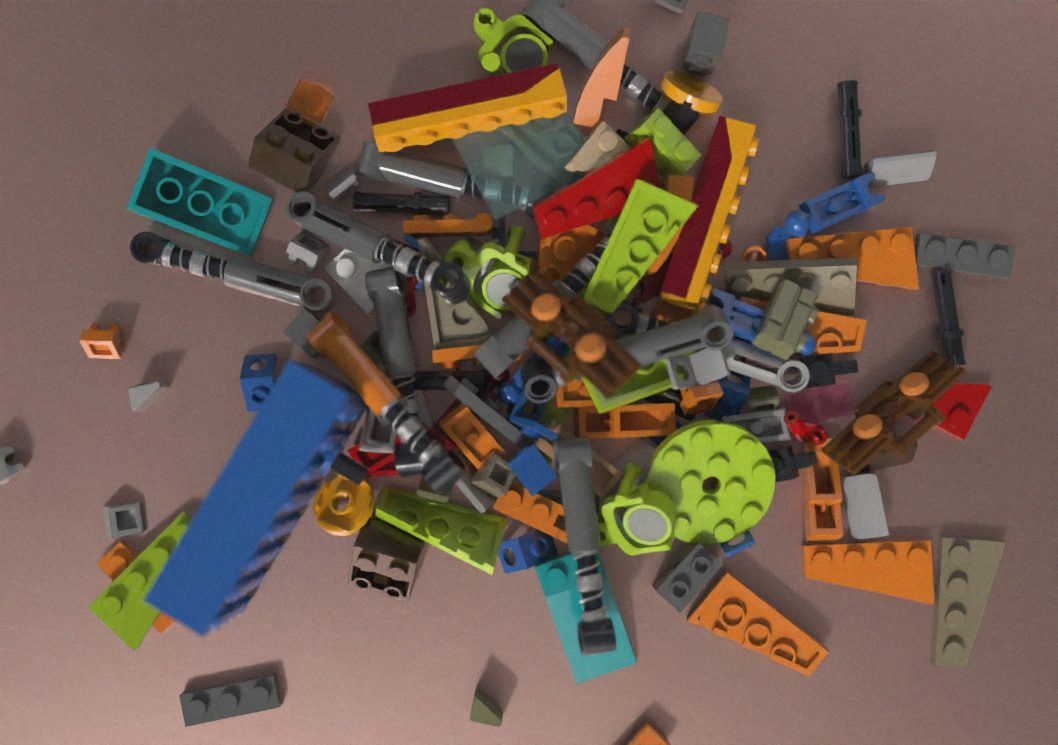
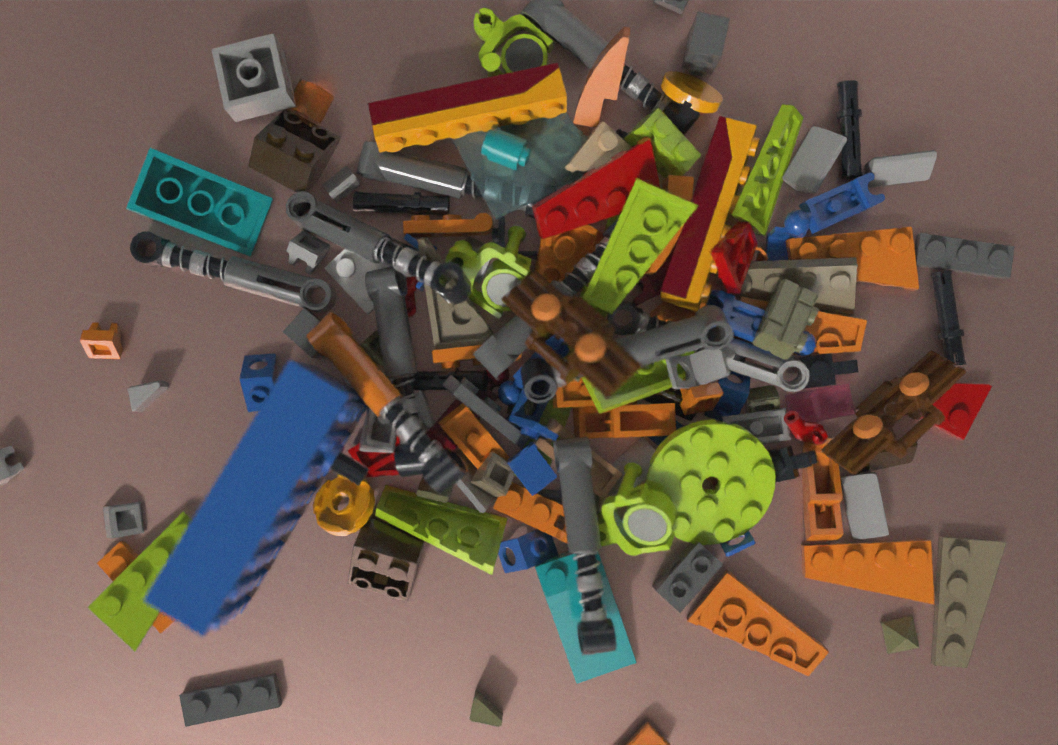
none -> light grey brick [212,33,296,122]
none -> teal brick [481,129,532,171]
none -> red wing [710,222,758,293]
none -> lime wing [732,104,804,236]
none -> light grey slope [782,126,847,193]
none -> olive slope [881,616,919,654]

